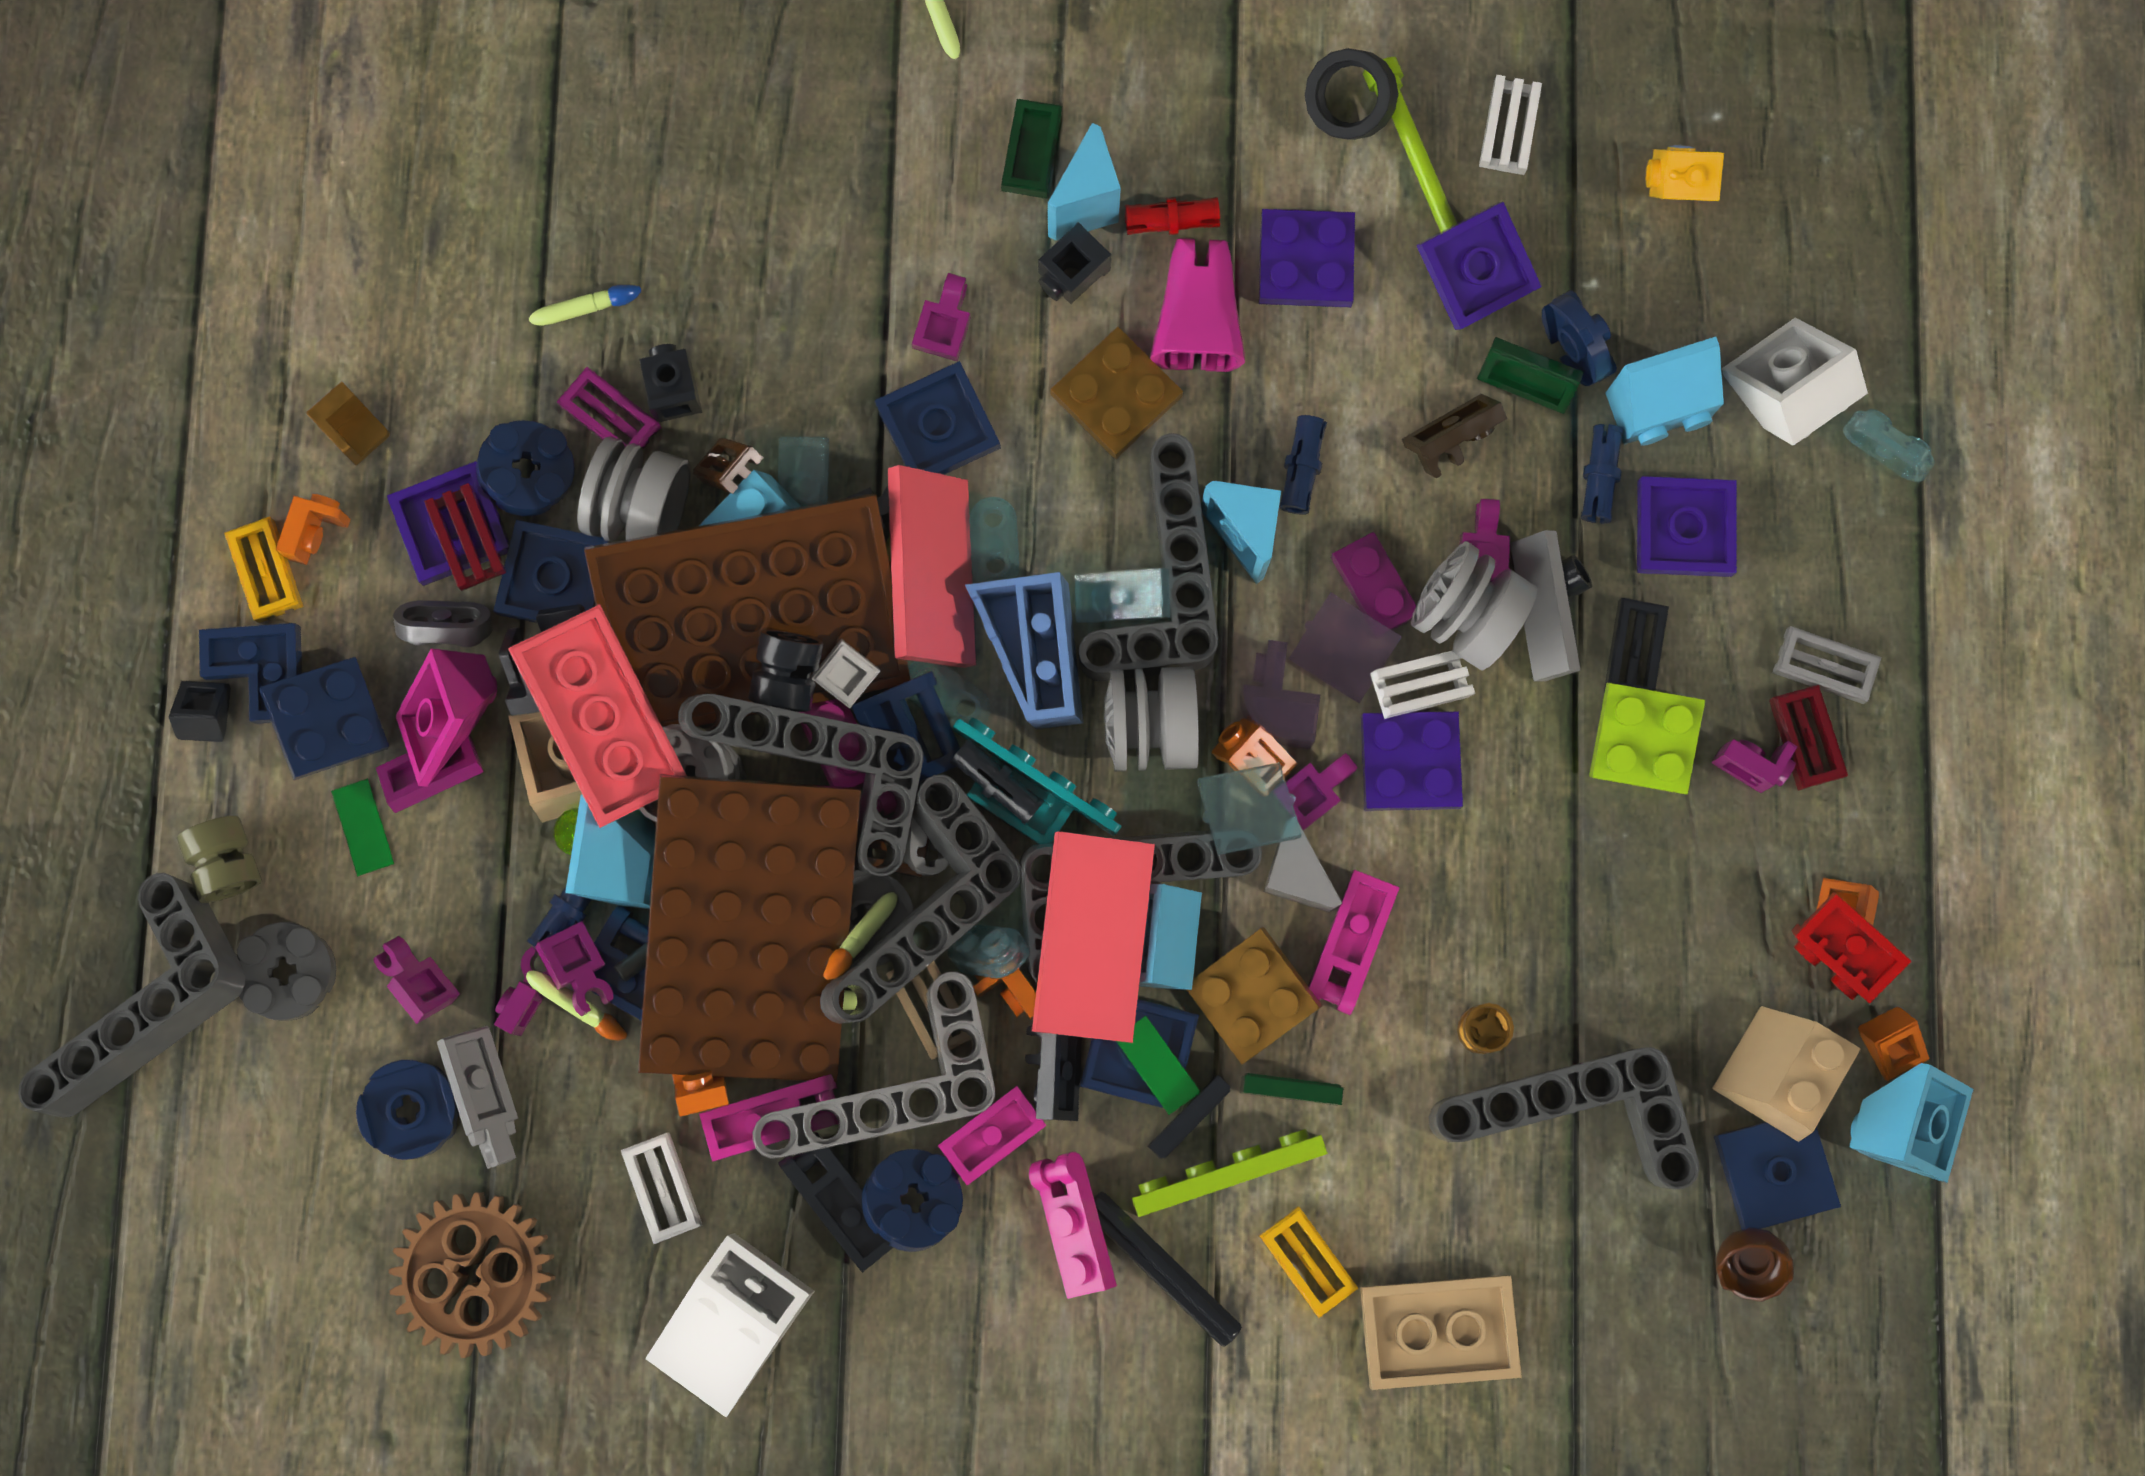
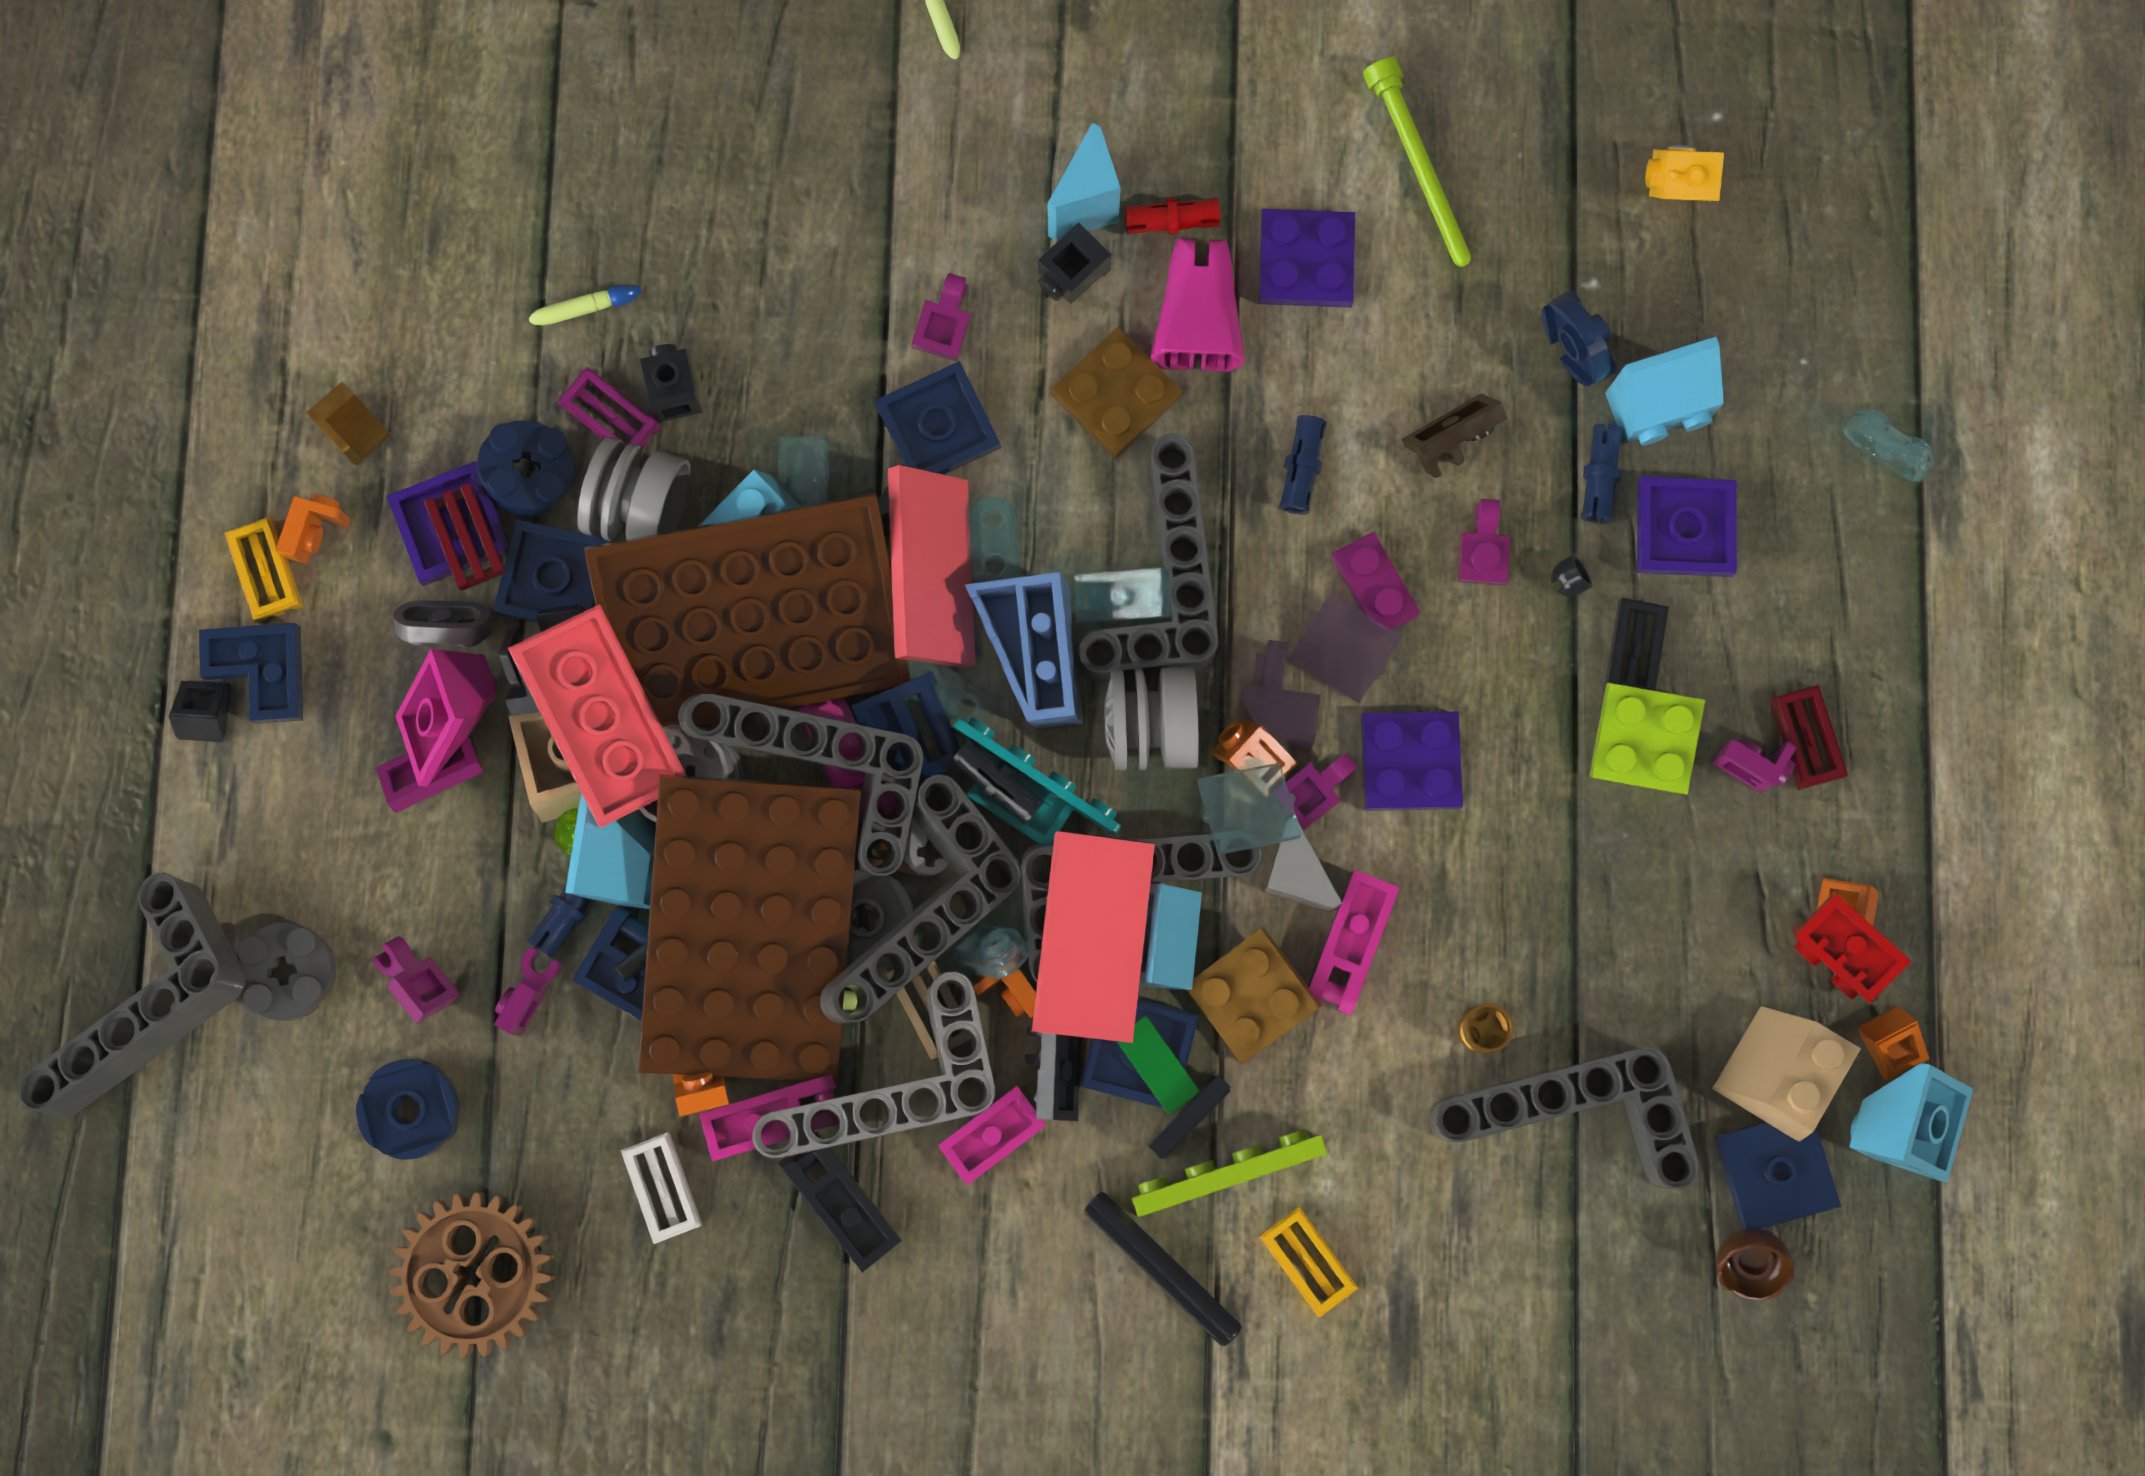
olive wheel [177,816,262,903] -> none
dark blue plate [260,657,389,781] -> none
green sticker [331,778,394,877] -> none
light grey hinge [437,1026,518,1169] -> none
yellowish green piece [526,971,627,1041] -> none
magenta plate [535,921,614,1016] -> none
white slope [646,1233,815,1417] -> none
reddish brown tile [693,437,764,494] -> none
black wheel [748,630,823,712] -> none
white tile [811,639,880,708] -> none
yellowish green piece [823,892,897,980] -> none
dark blue plate [862,1149,963,1252] -> none
dark green tile [1001,99,1062,199] -> none
dark pink plate [1029,1152,1117,1299] -> none
medium azure slope [1201,481,1281,584] -> none
dark green tile [1240,1073,1344,1106] -> none
black tyre [1304,48,1398,140] -> none
tan plate [1360,1275,1522,1390] -> none
white tile [1370,650,1475,719] -> none
light grey wheel [1411,541,1538,671] -> none
dark purple plate [1416,202,1542,330] -> none
dark green tile [1477,337,1584,414] -> none
white tile [1479,75,1542,175] -> none
light grey tile [1510,530,1581,681] -> none
white slope [1721,317,1868,445] -> none
light grey tile [1772,626,1882,704] -> none

